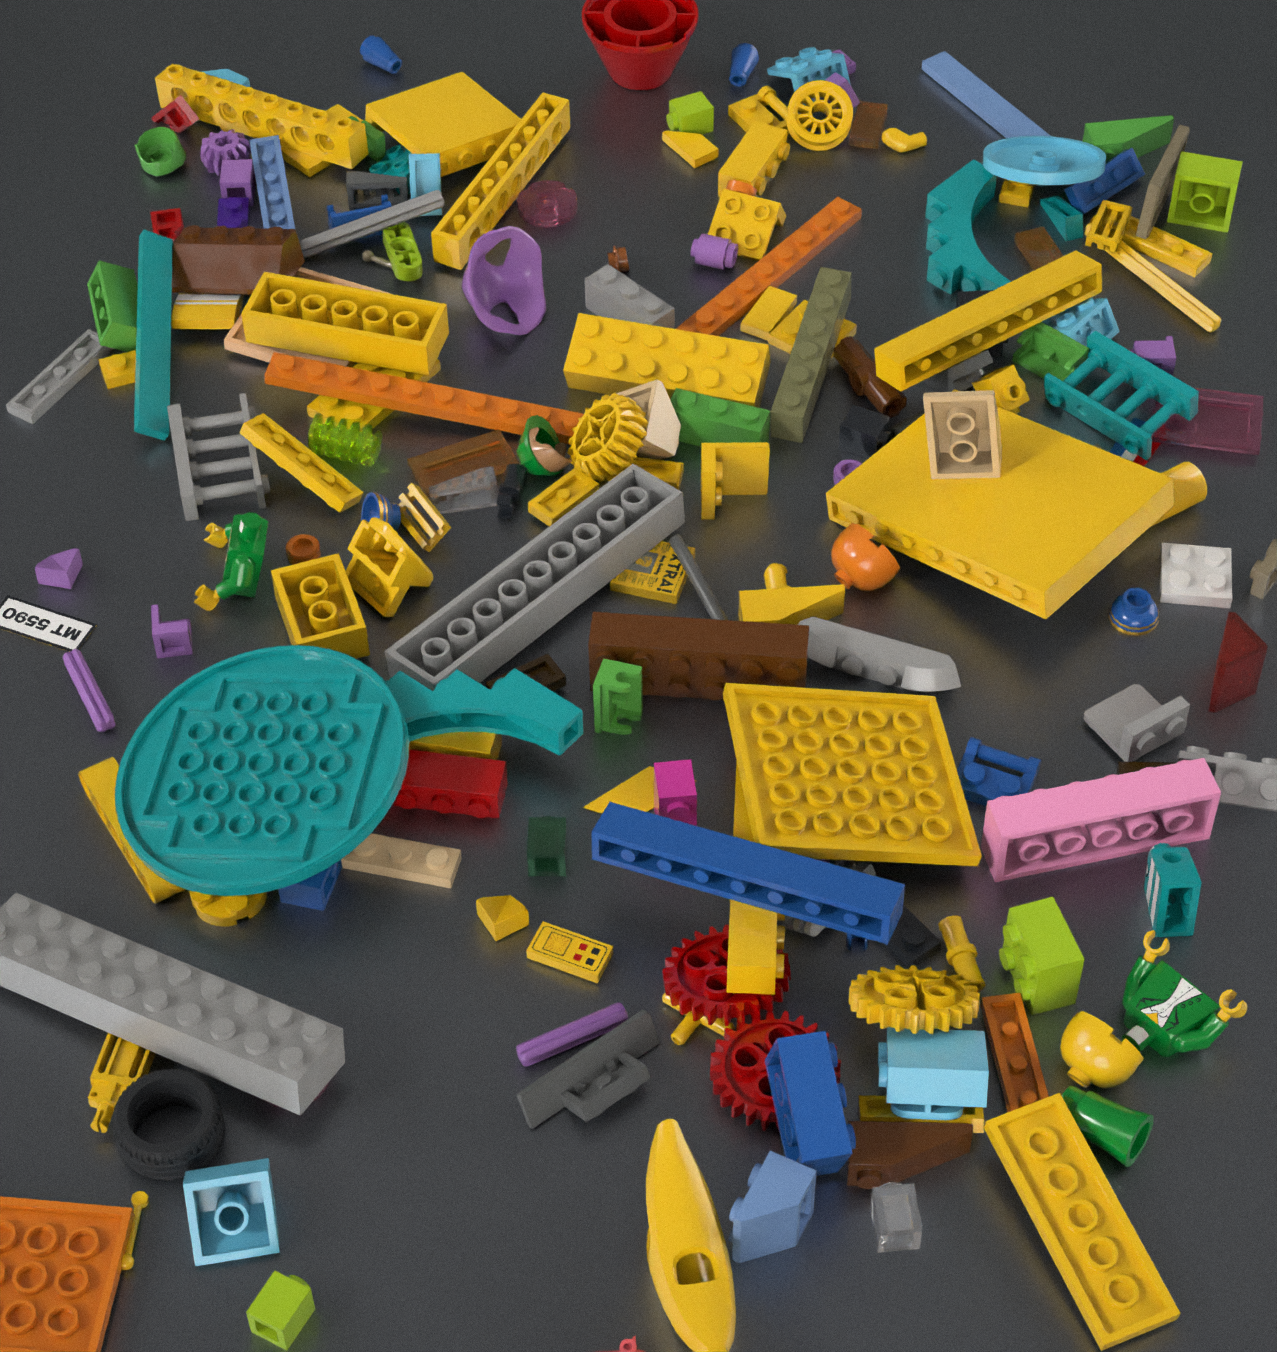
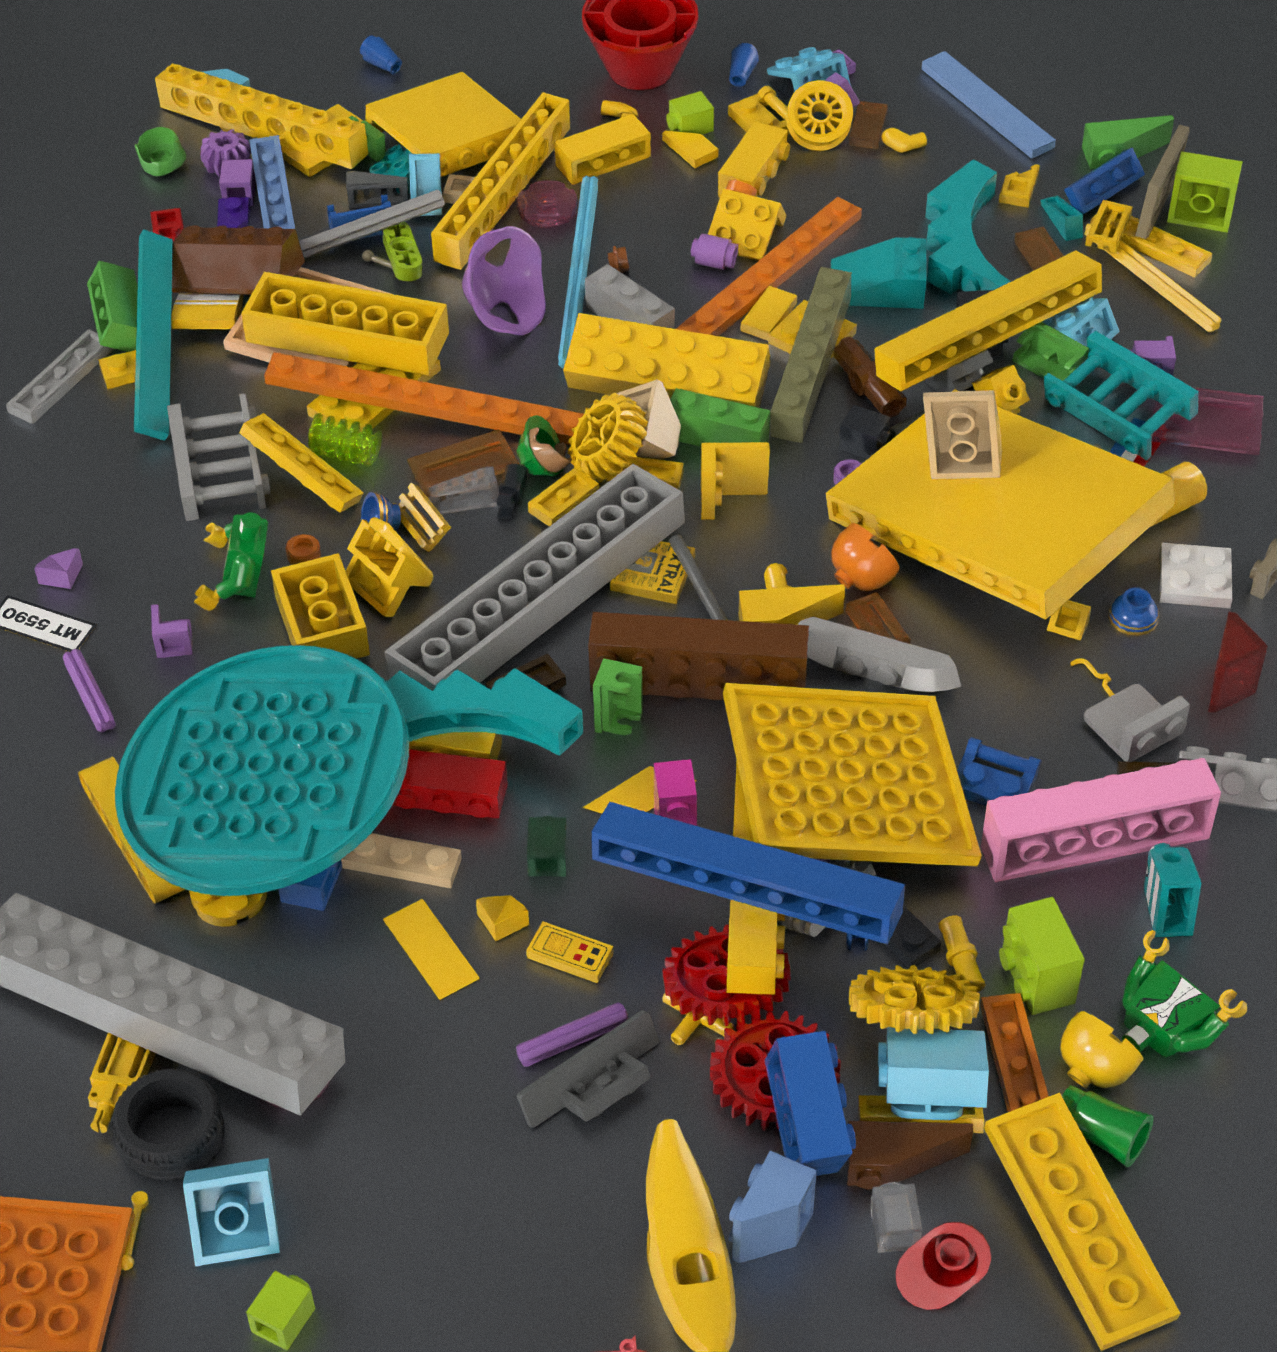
red tile [151,95,199,133] -> none
medium azure dish [983,136,1106,186] -> none
none -> yellow sticker [383,899,480,1000]
none -> tan plate [442,174,475,204]
none -> yellow brick [555,114,651,185]
none -> medium azure axle [558,175,598,369]
none -> yellow arm [601,100,638,118]
none -> teal slope [831,237,927,309]
none -> clear orange tile [846,592,911,644]
none -> piece [895,1222,991,1310]
none -> yellow slope [1047,600,1091,641]
none -> yellow piece [1070,658,1114,697]

